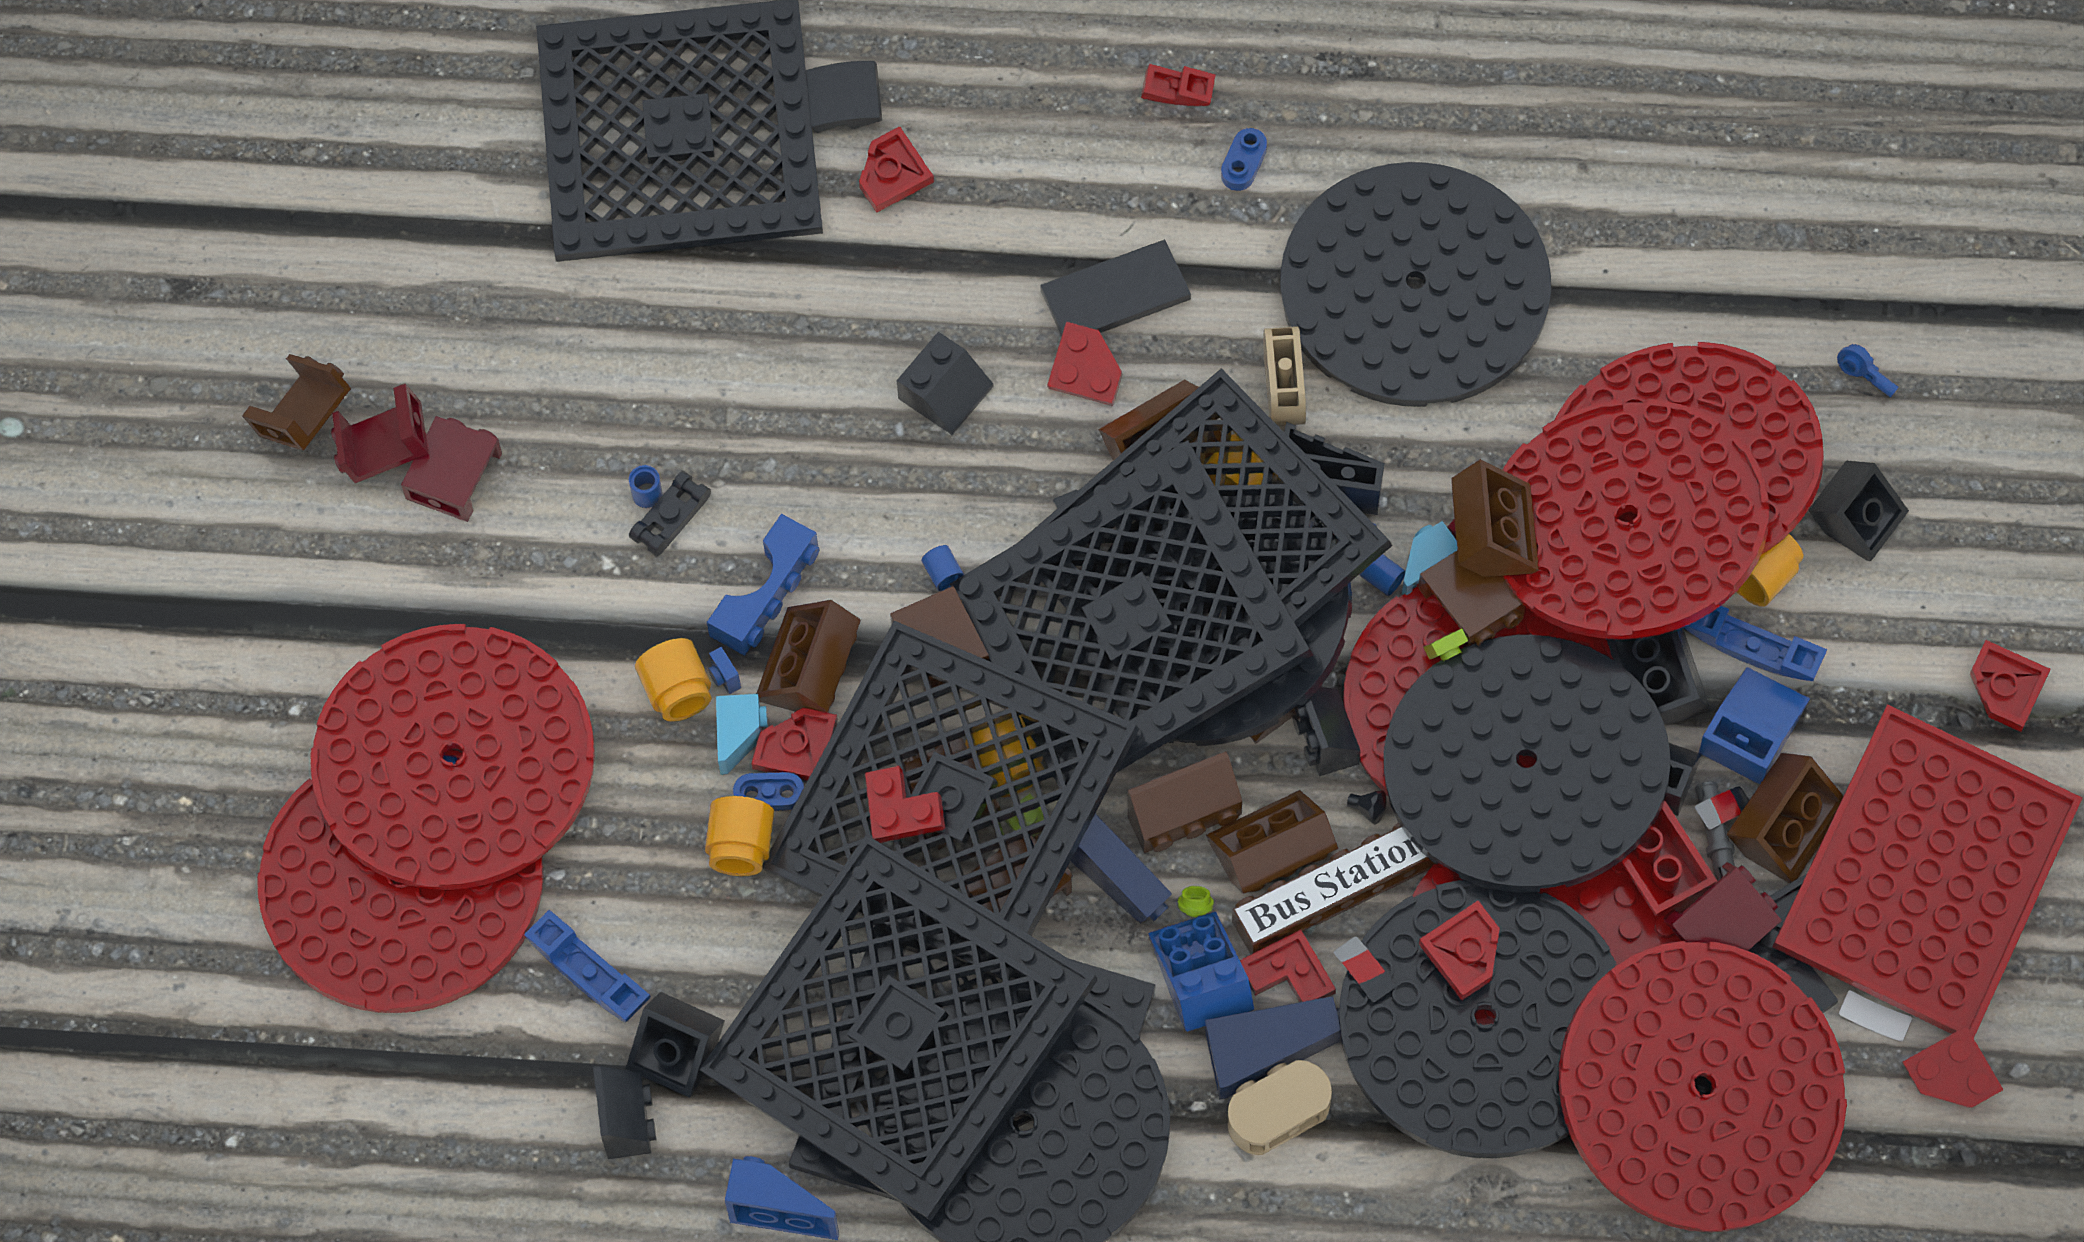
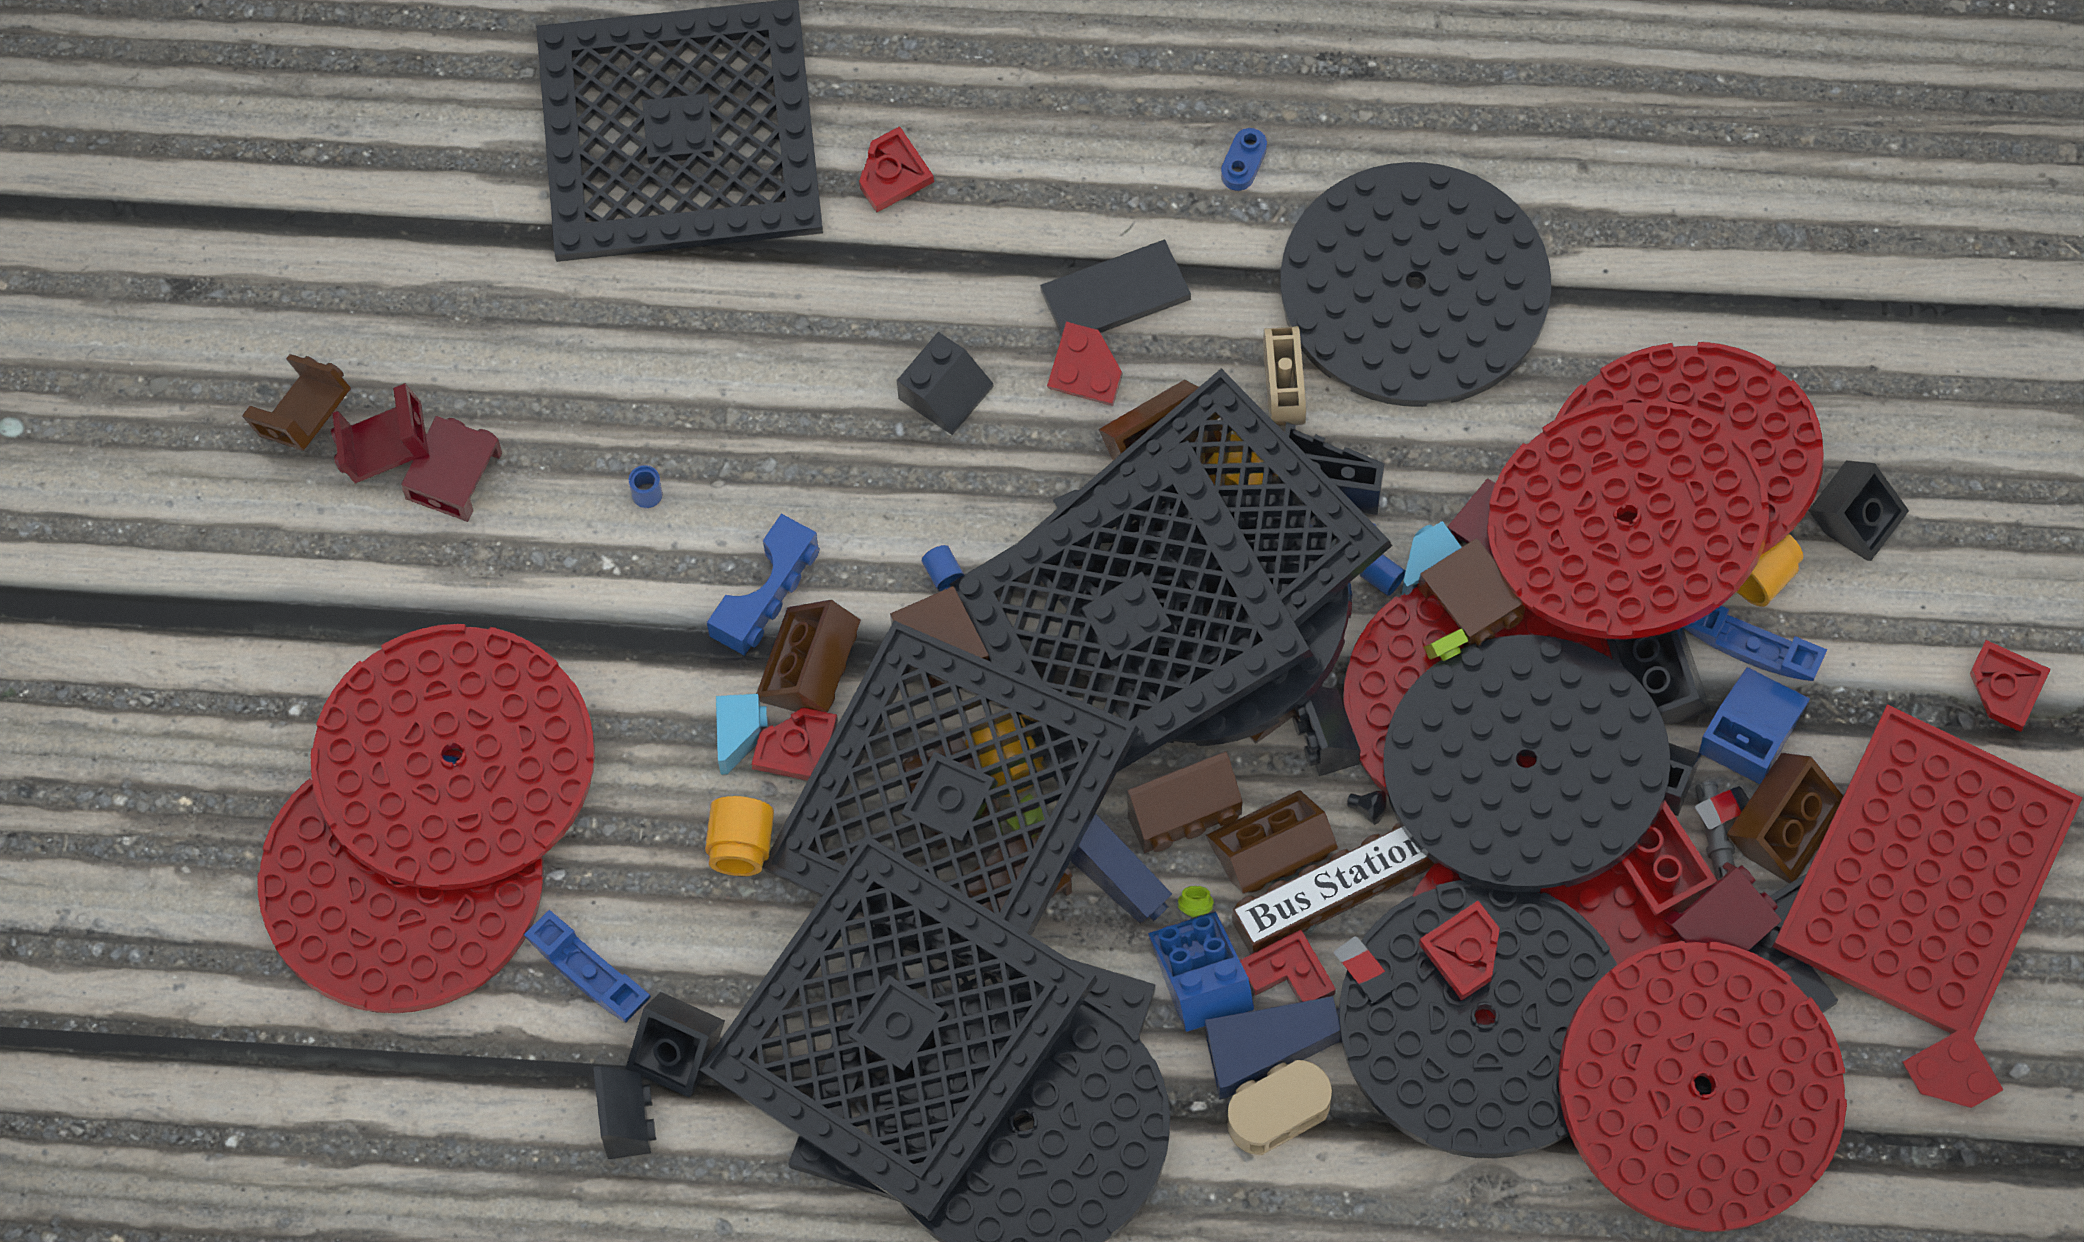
black plate [629,471,711,556] -> none
light orange piece [635,638,712,722] -> none
blue plate [708,647,741,695] -> none
blue slope [725,1156,839,1240] -> none
blue plate [733,772,804,811] -> none
black slope [806,61,882,133] -> none
red plate [865,766,945,843] -> none
red slope [1141,64,1216,106] -> none
reddish brown slope [1451,459,1539,577] -> none
blue plate [1837,344,1899,398] -> none
white sticker [1839,990,1912,1041] -> none

